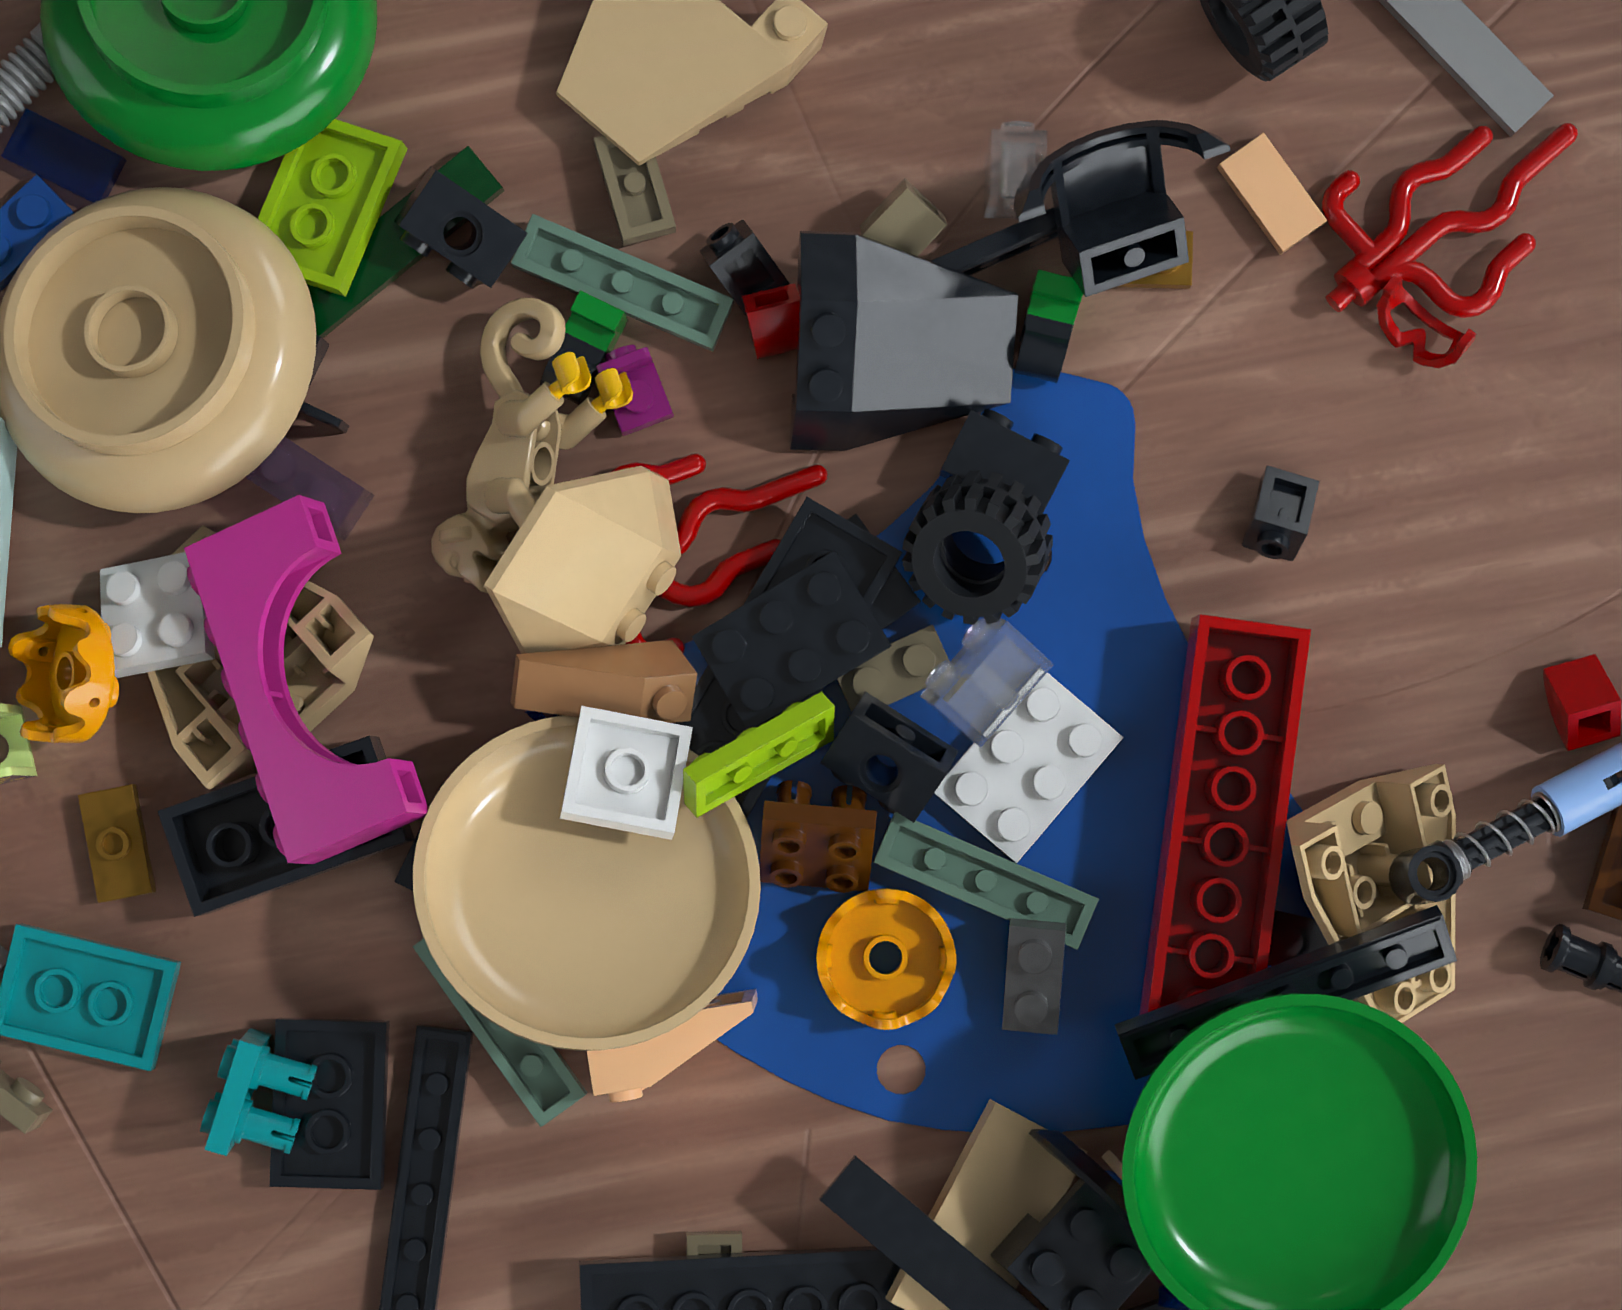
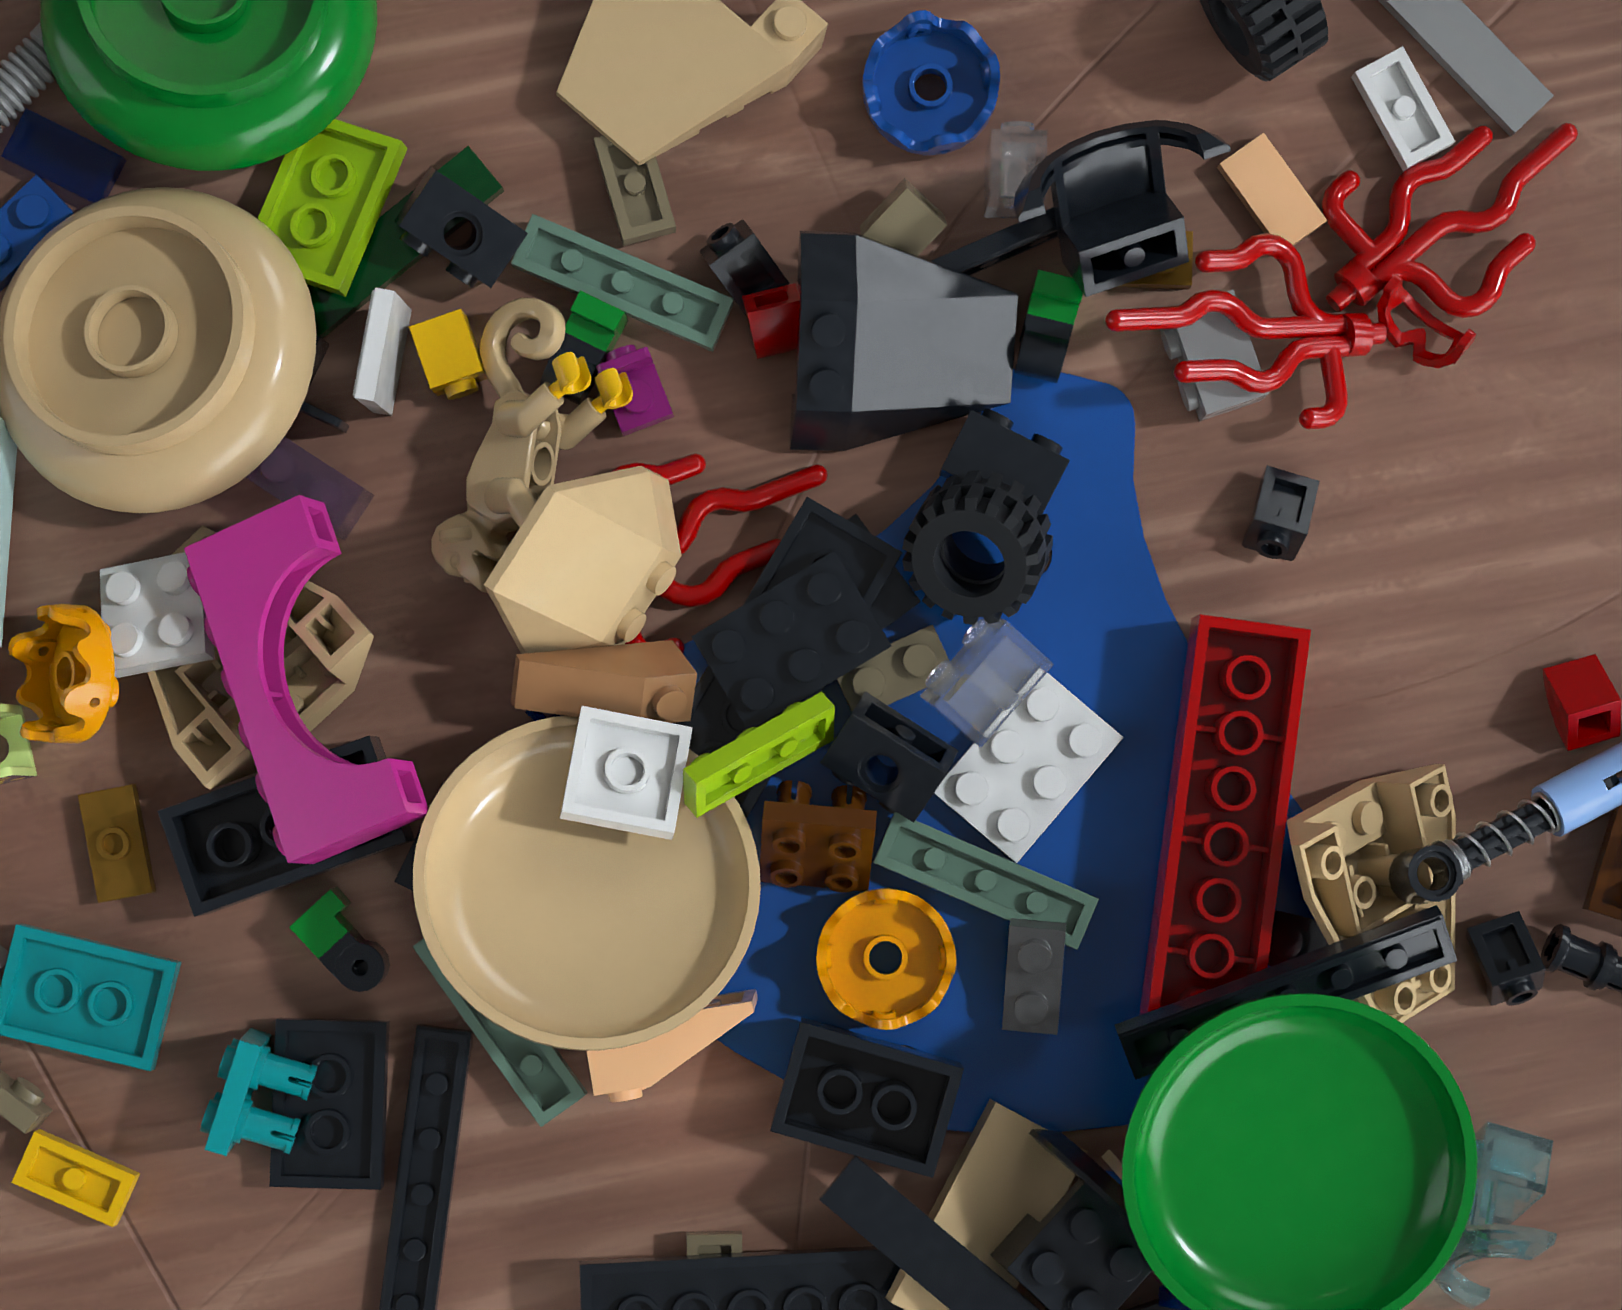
none -> yellow plate [11,1129,140,1227]
none -> leg [289,887,390,992]
none -> white tile [353,288,412,416]
none -> yellow brick [409,309,488,400]
none -> black brick [770,1017,964,1178]
none -> blue plate [862,10,1000,156]
none -> red plant [1105,233,1387,430]
none -> light grey brick [1160,290,1269,422]
none -> white plate [1351,46,1456,171]
none -> clear light blue piece [1434,1121,1557,1309]
none -> black bracket [1466,911,1546,1006]

